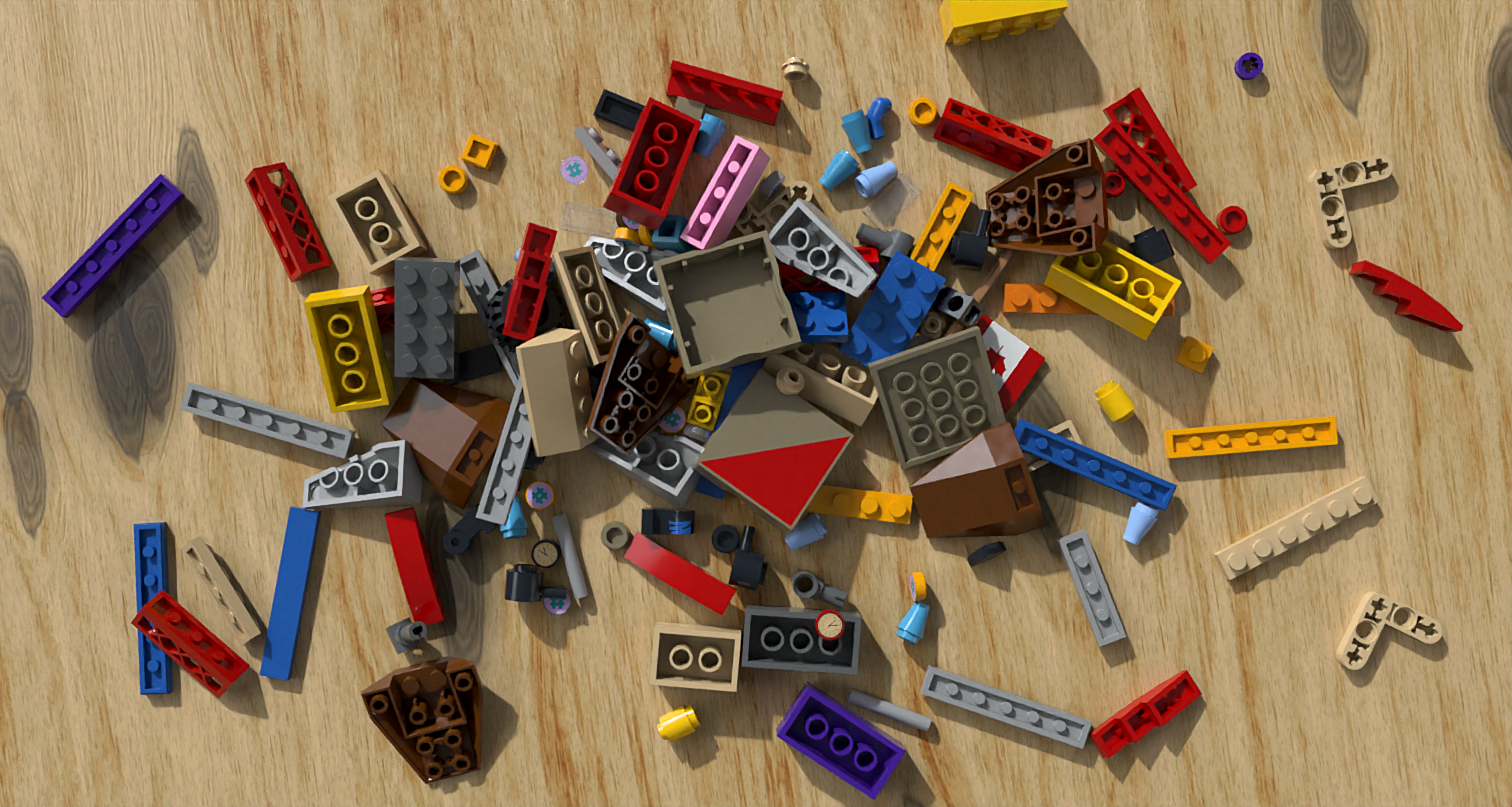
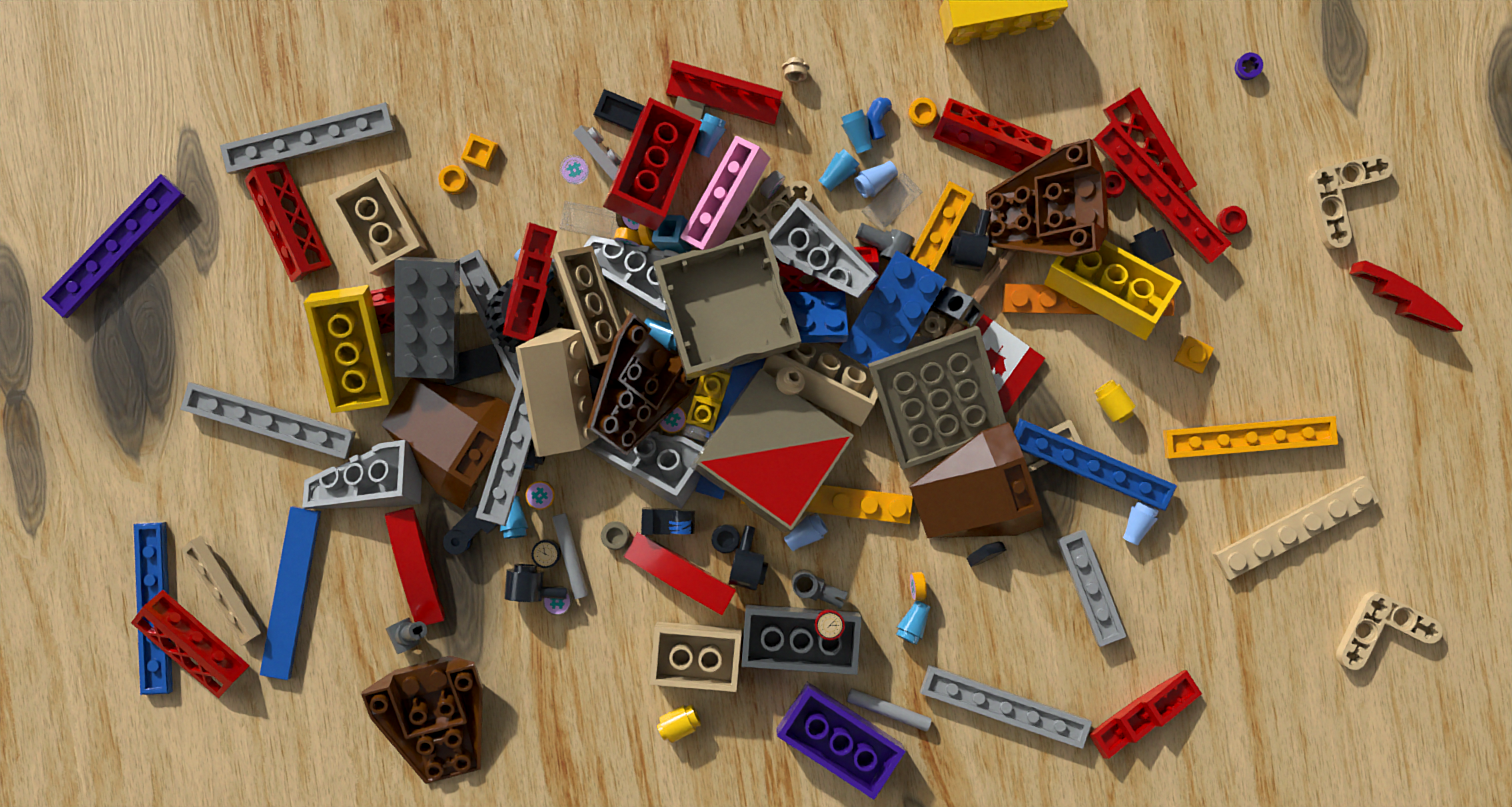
none -> light grey plate [220,102,396,175]

